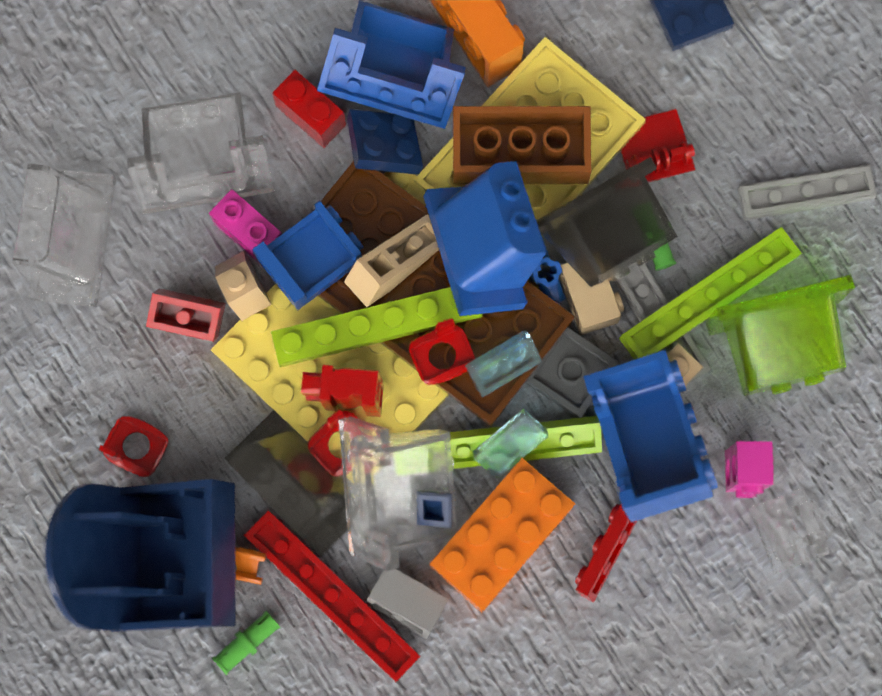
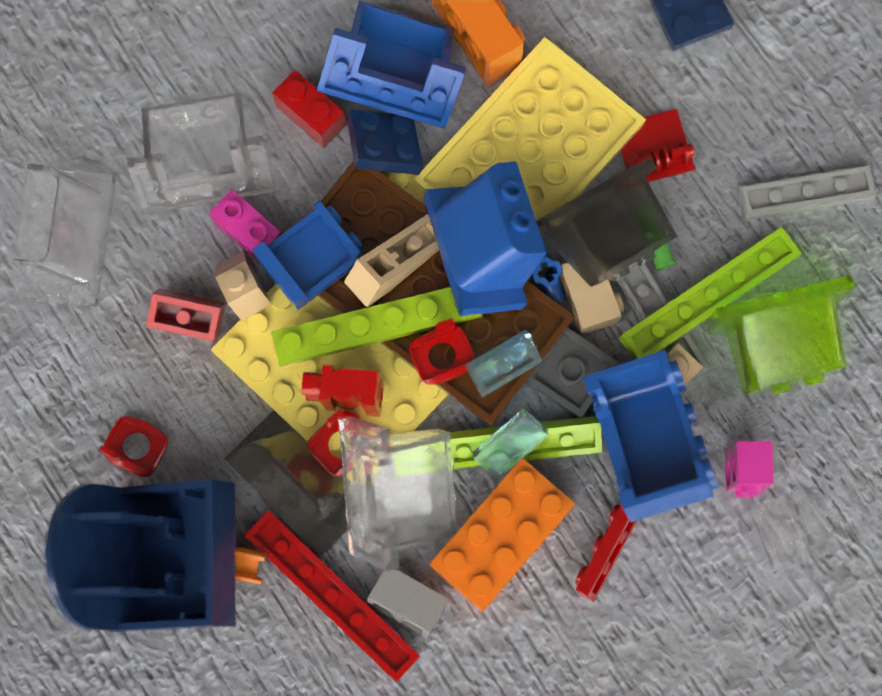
bright green pin [212,611,281,675] -> none
dark blue slope [417,490,452,528] -> none
dark orange brick [453,106,591,184] -> none

